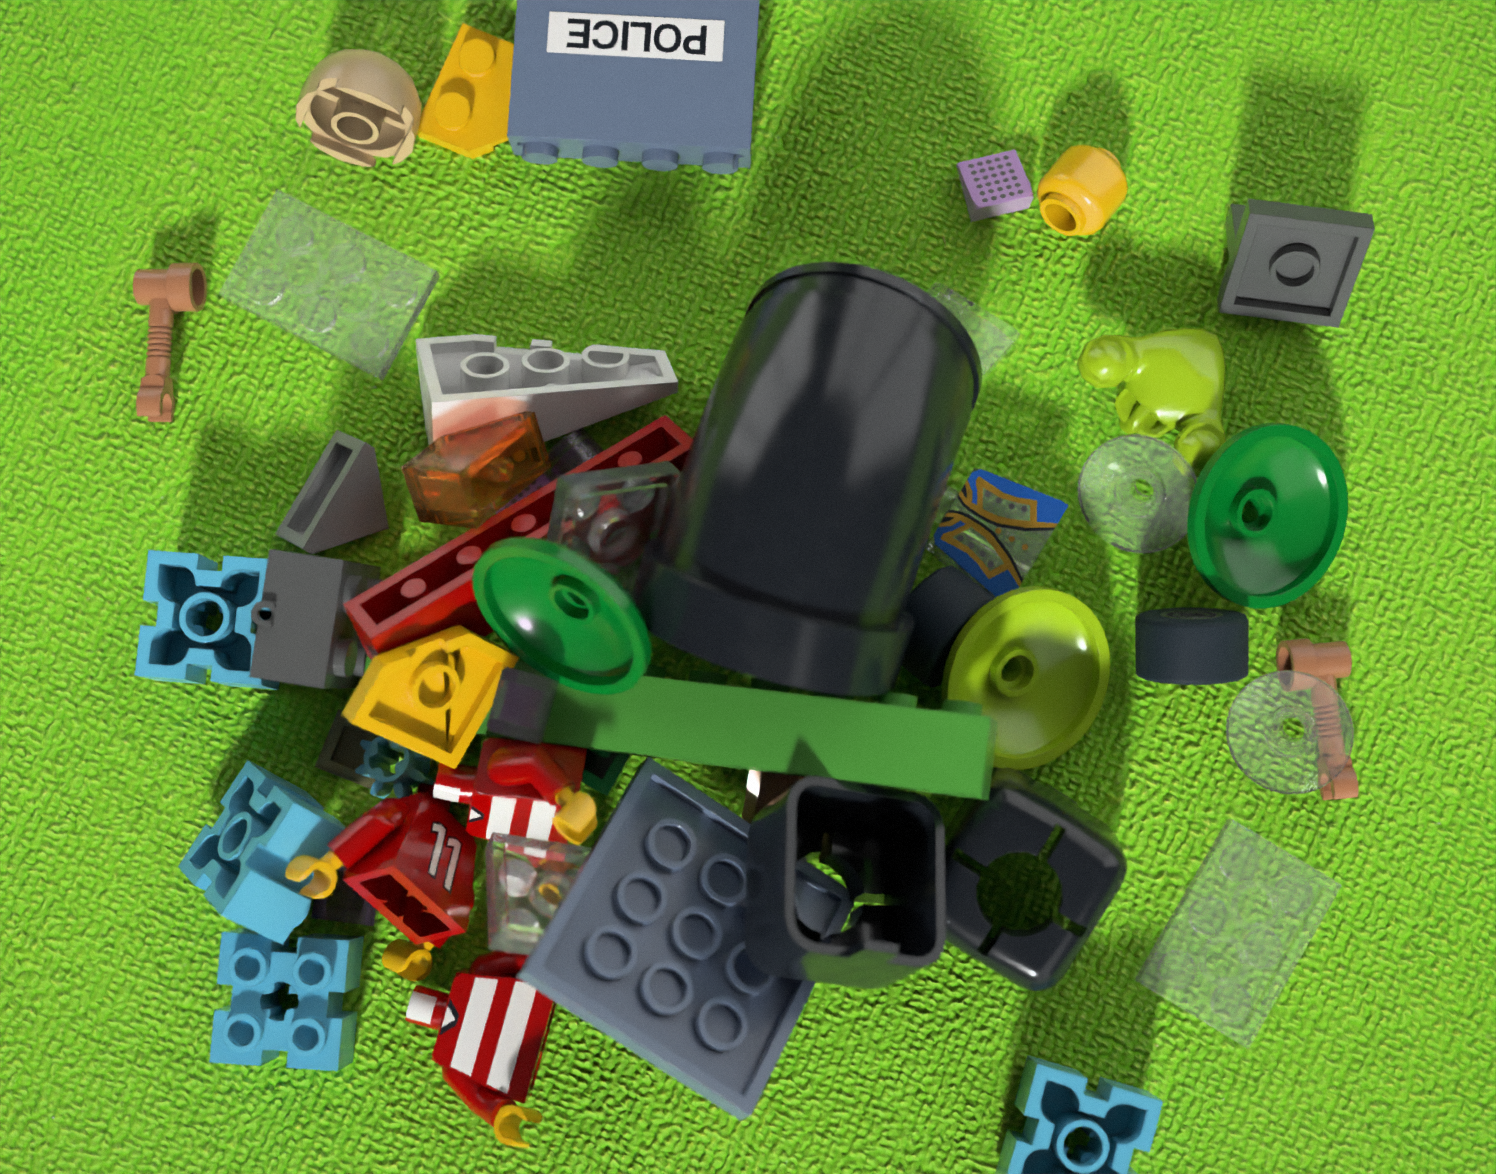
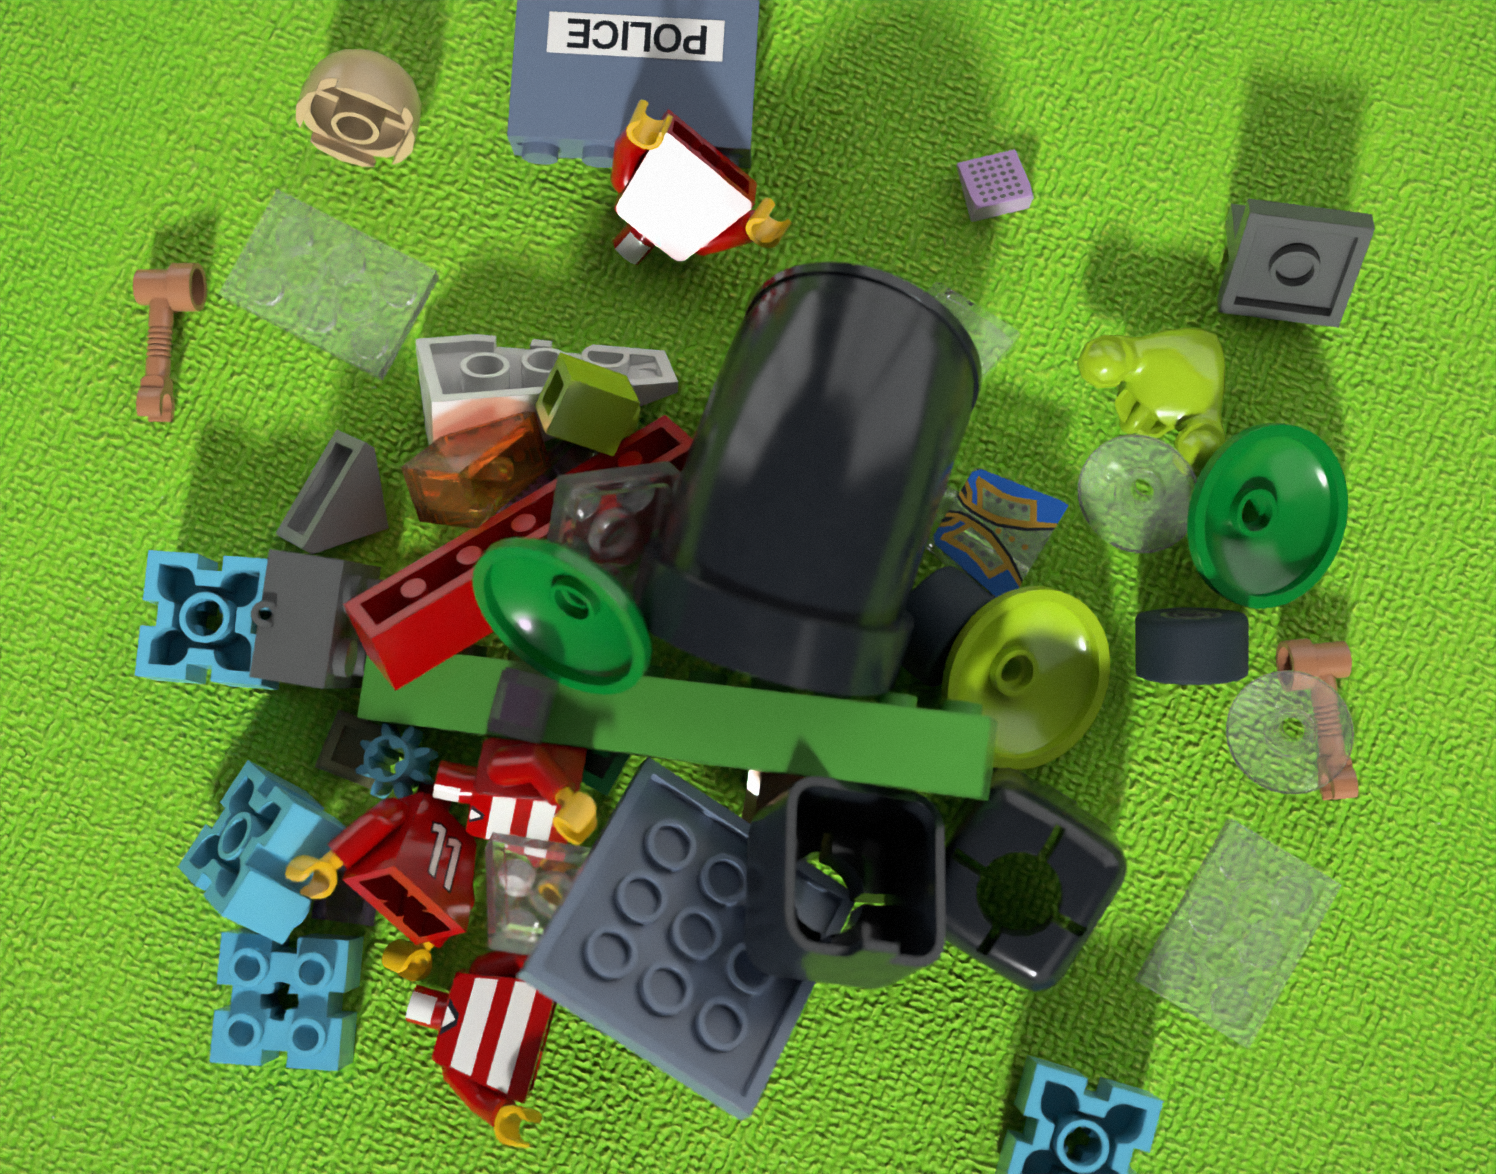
yellow plate [341,625,519,769] -> none
yellow plate [417,23,514,159] -> none
yellow head [1037,145,1128,236] -> none
none -> lime brick [535,352,640,456]
none -> torso [610,99,792,265]

